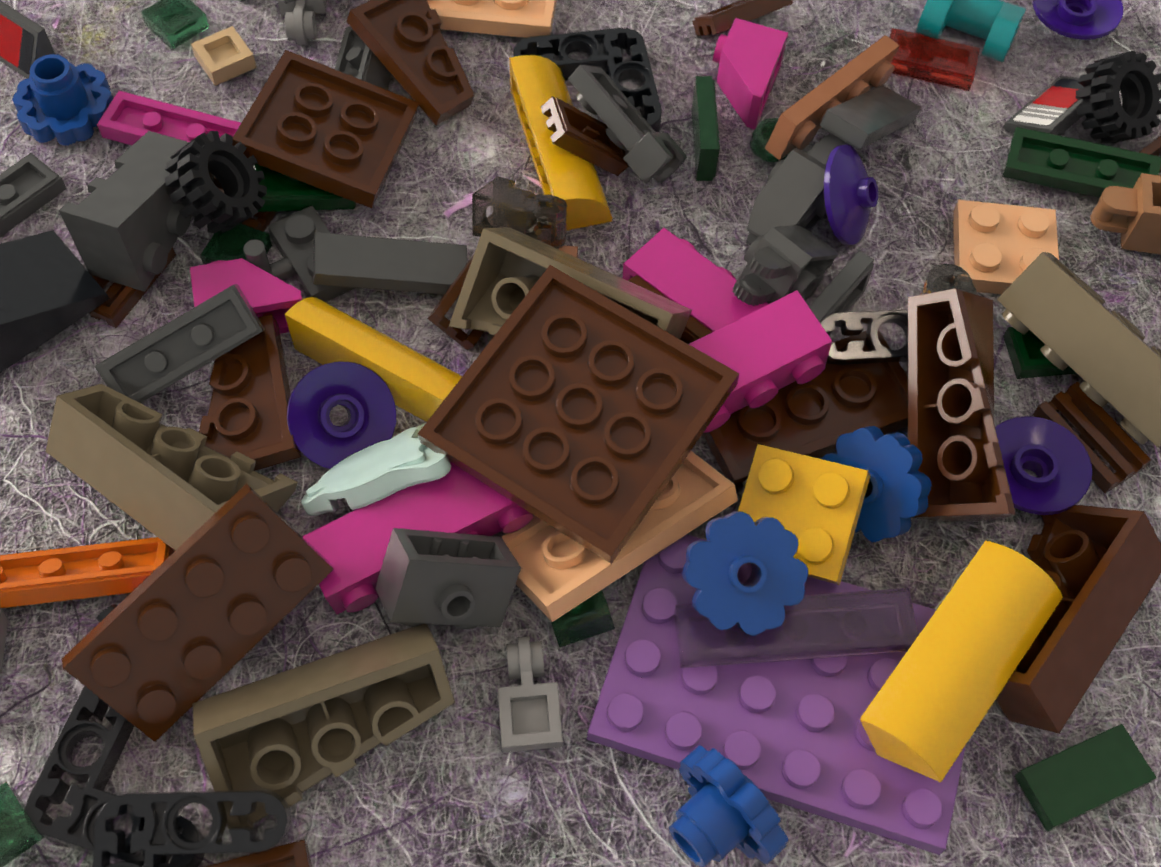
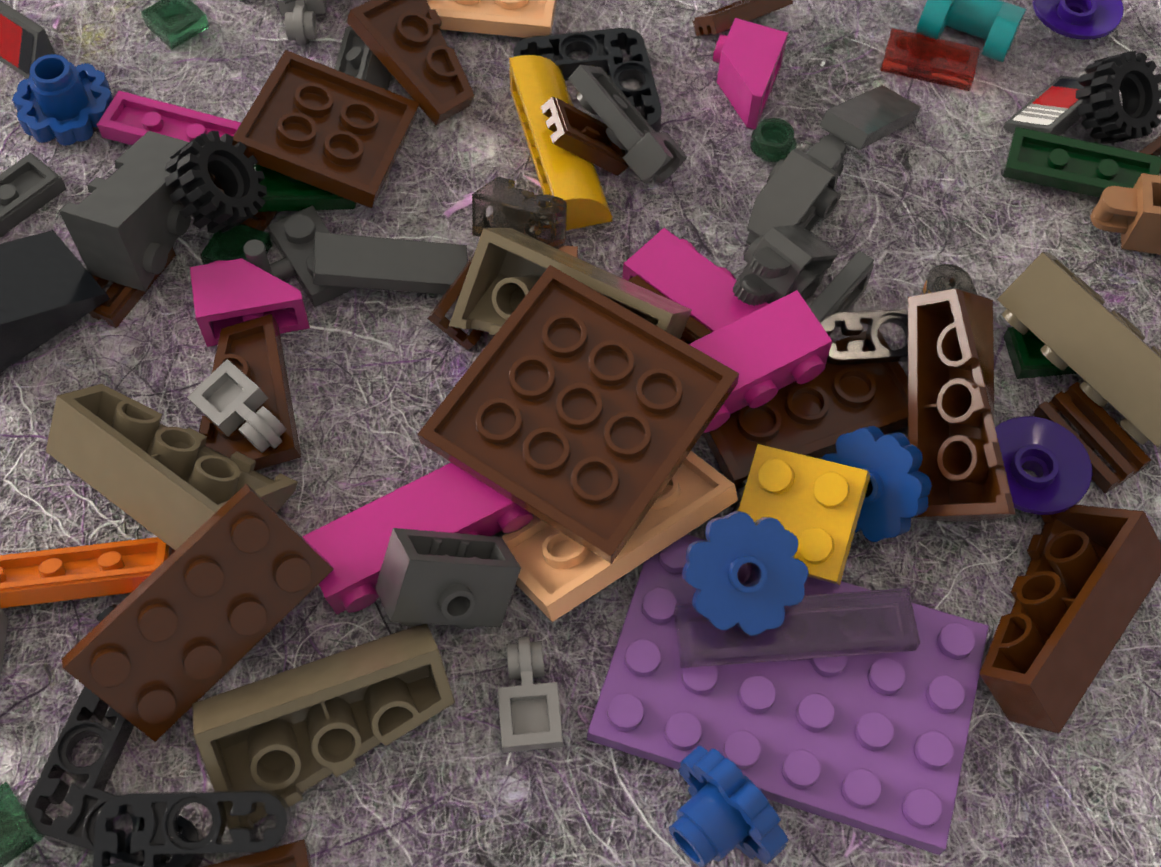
dark grey tile [95,284,265,403] -> none
tan plate [191,26,257,86] -> none
yellow brick [285,297,462,422] -> none
dark purple dish [287,361,396,469] -> none
light aqua tile [301,423,451,516] -> none
clear green plate [551,590,615,647] -> none
dark green tile [691,76,720,181] -> none
nougat plate [765,35,900,160] -> none
dark purple dish [824,145,878,245] -> none
yellow brick [860,540,1063,783] -> none
light nougat plate [953,199,1059,294] -> none
dark green tile [1014,724,1157,832] -> none
none -> light grey plate [187,359,287,453]

